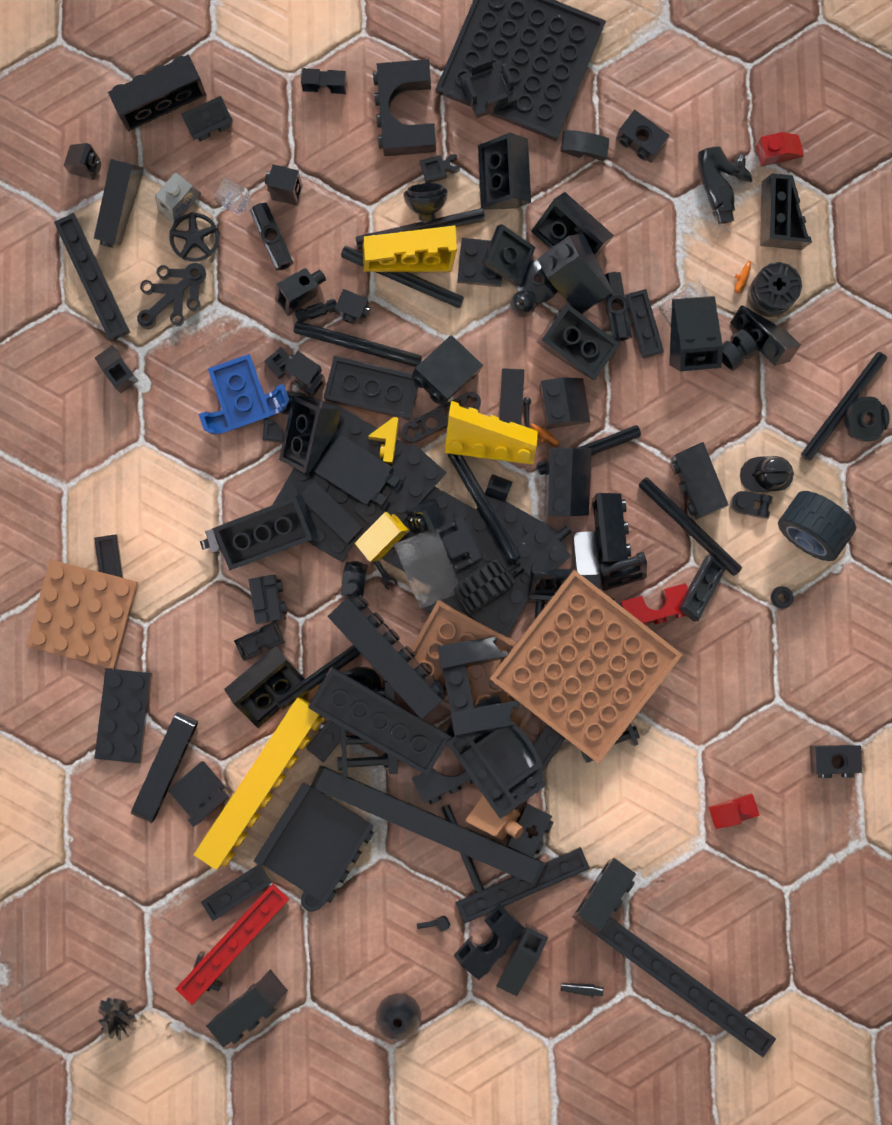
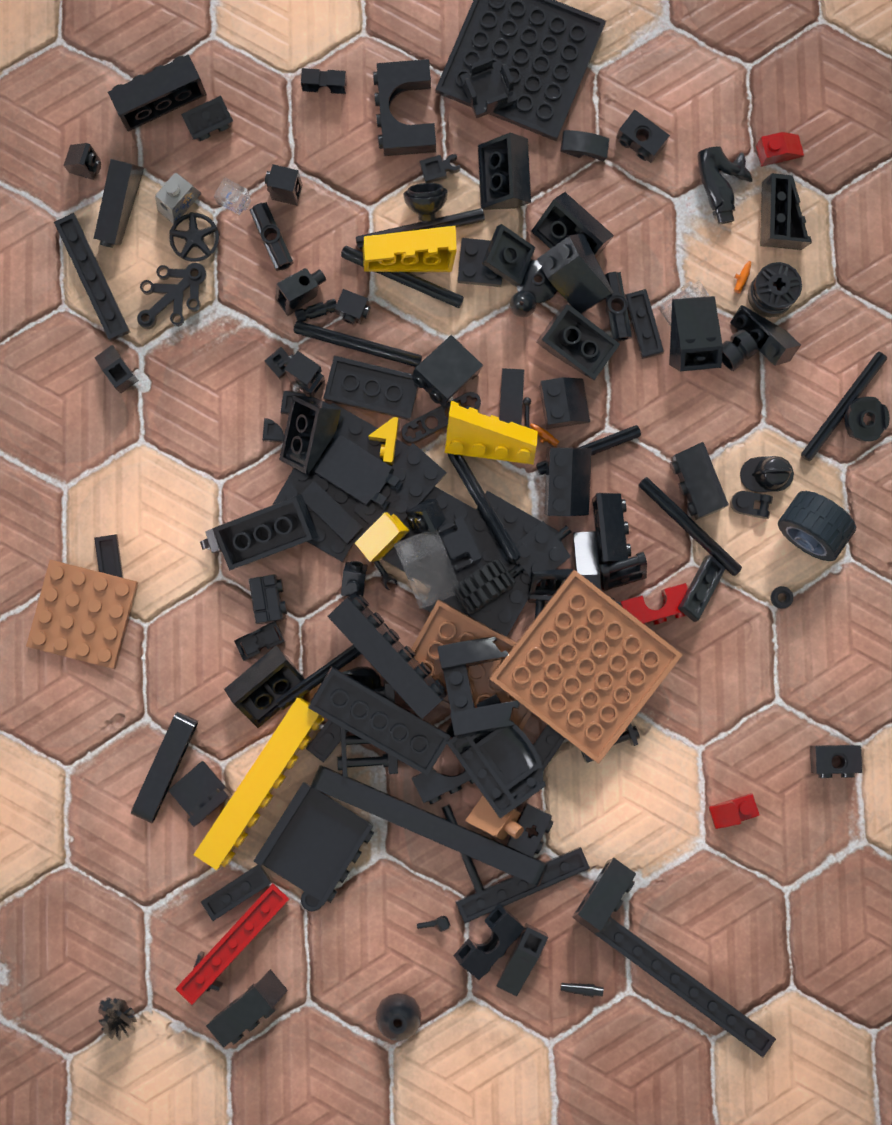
black plate [94,668,152,764] -> none
blue piece [198,354,290,435] -> none
black plate [485,474,513,501] -> none

